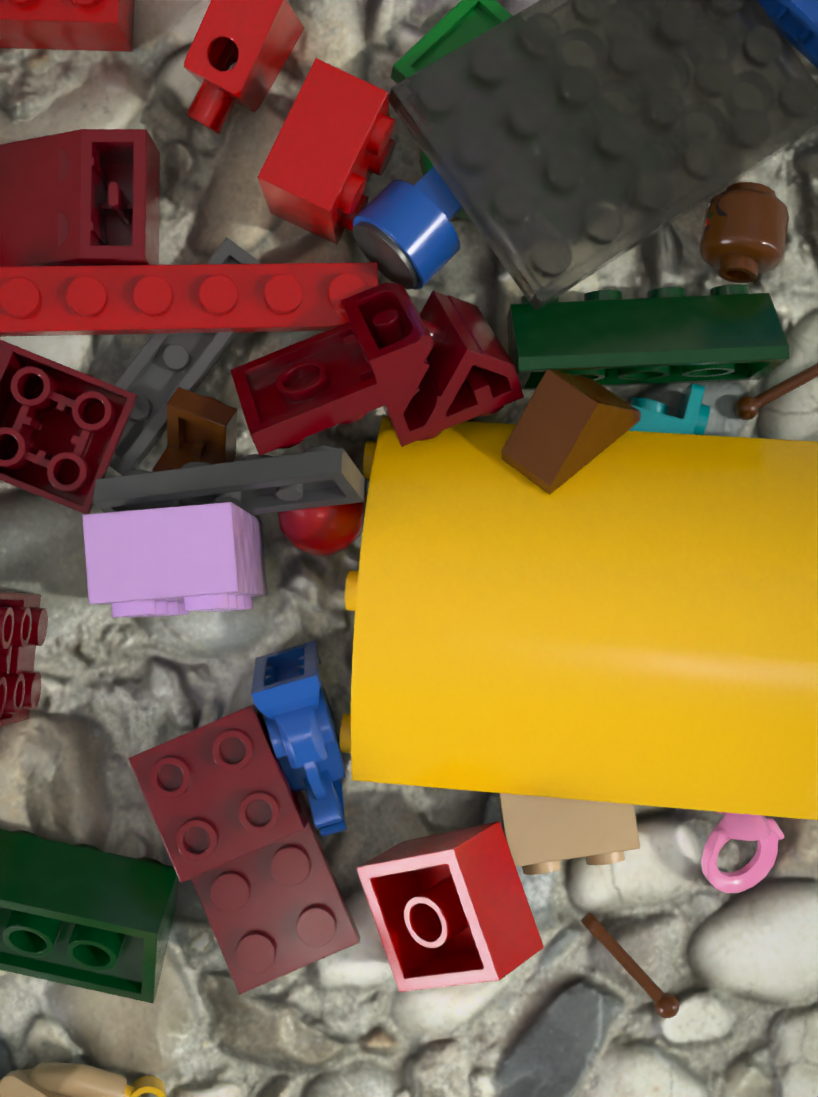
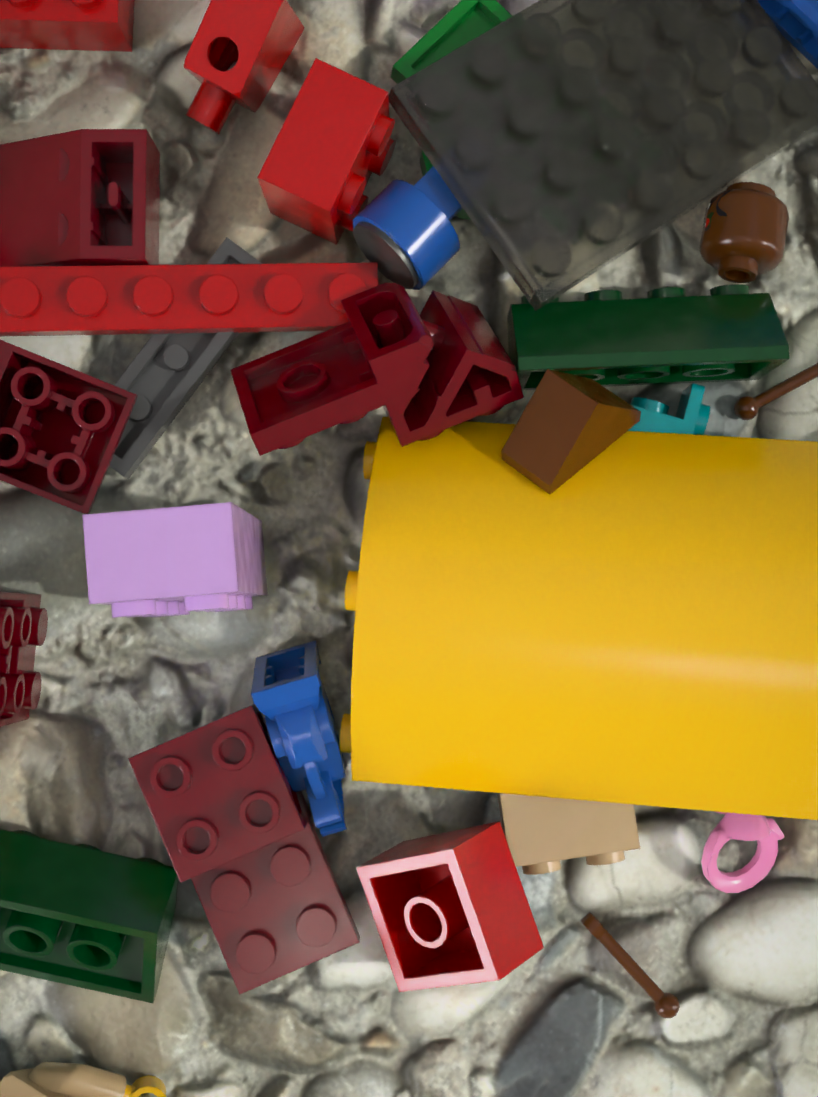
dark grey plate [93,446,365,515] -> none
reddish brown bracket [152,387,237,472] -> none
red piece [277,502,365,556] -> none

